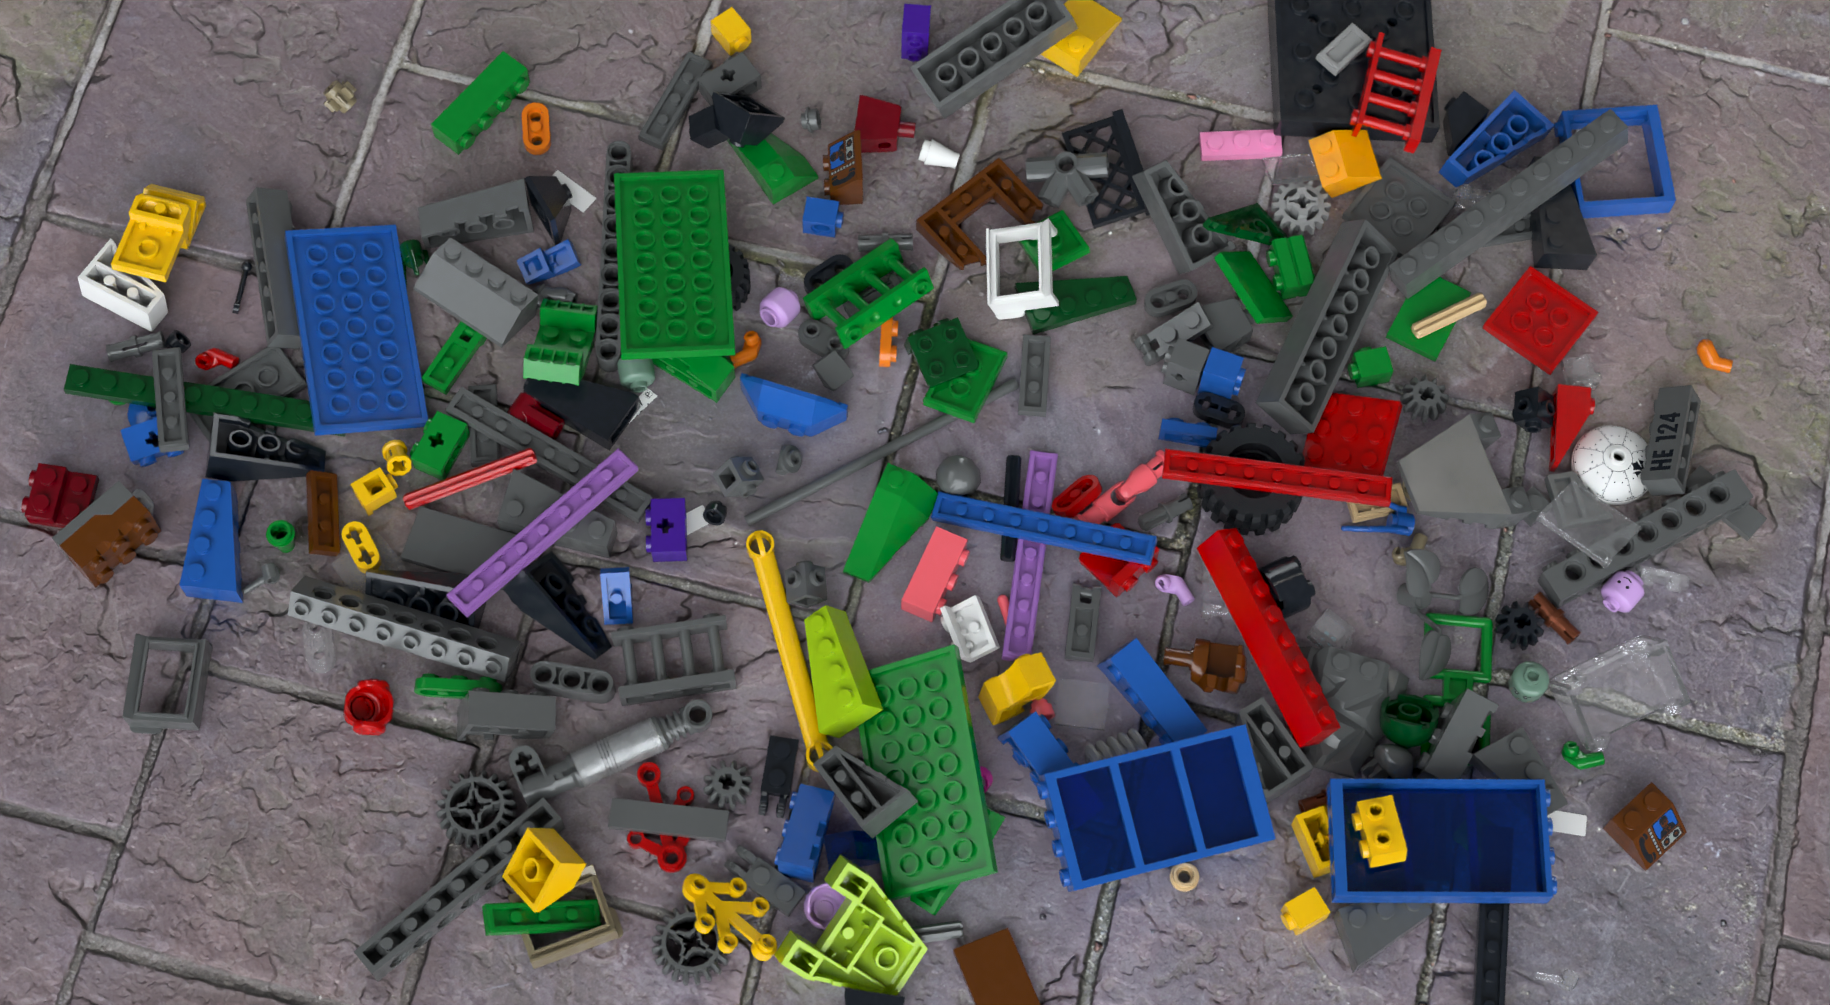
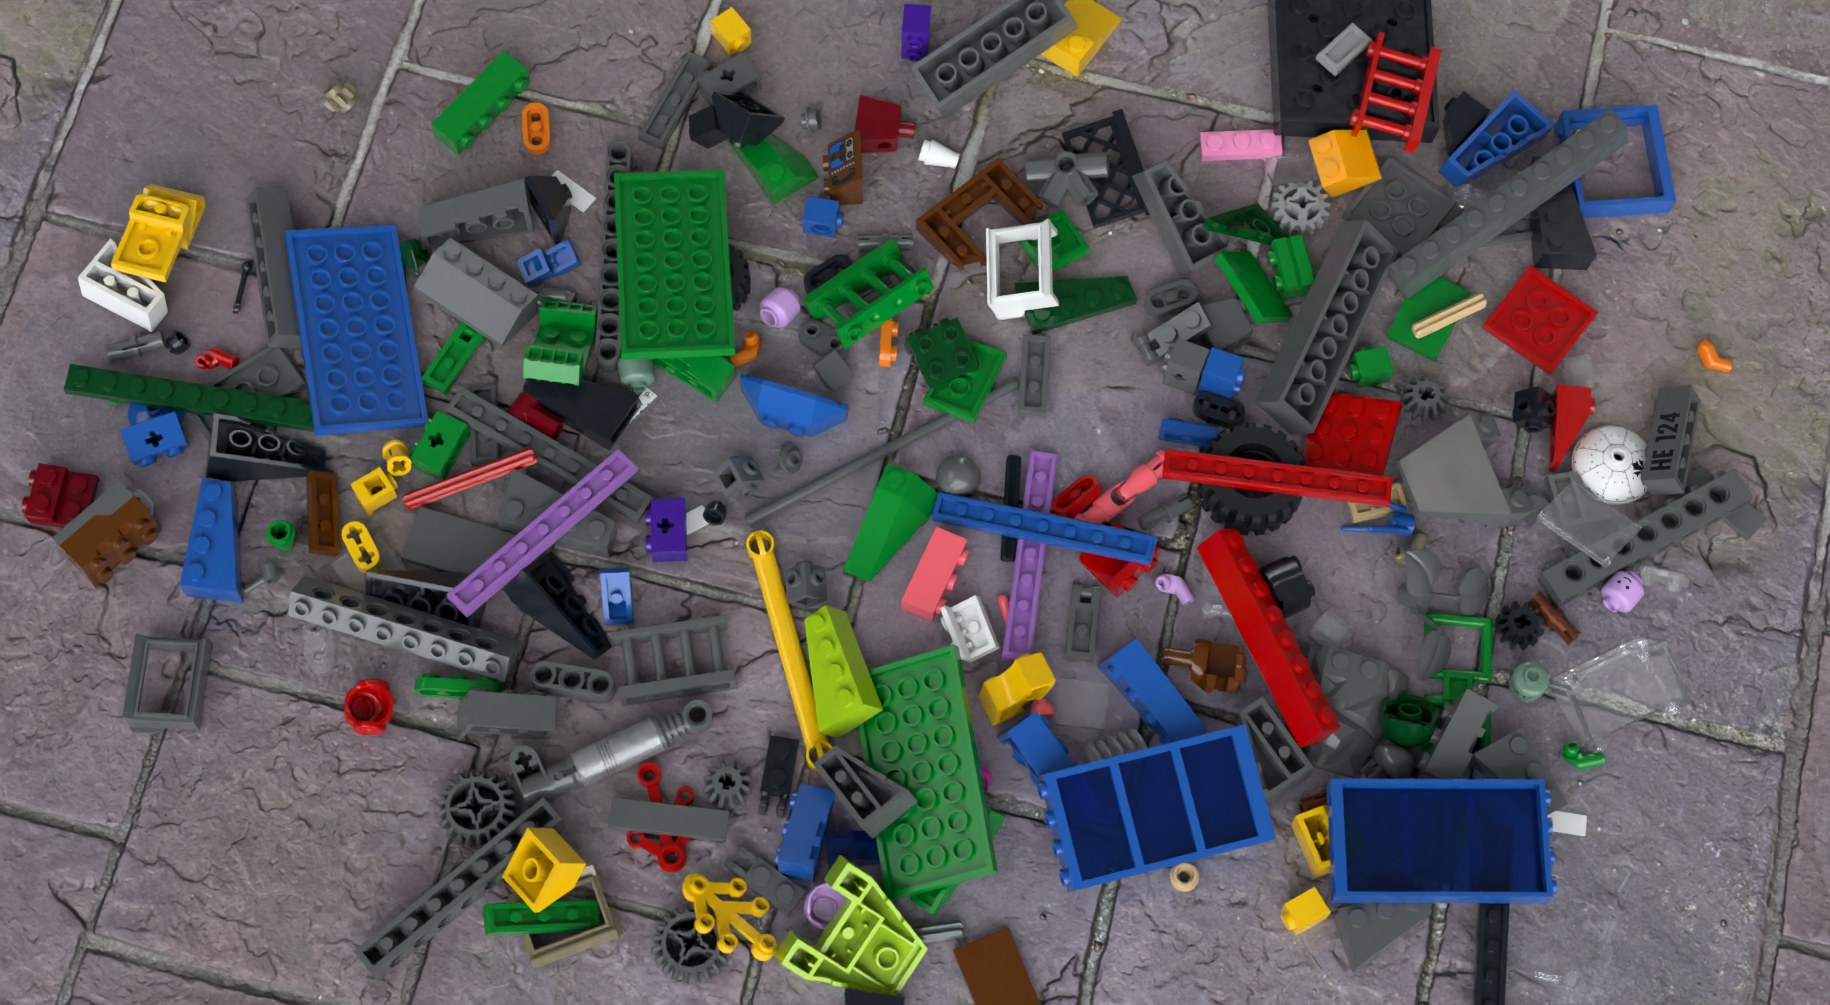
dark grey tile [152,347,189,453] -> none
yellow brick [1352,795,1407,868] -> none
reddish brown slope [1603,782,1687,871] -> none

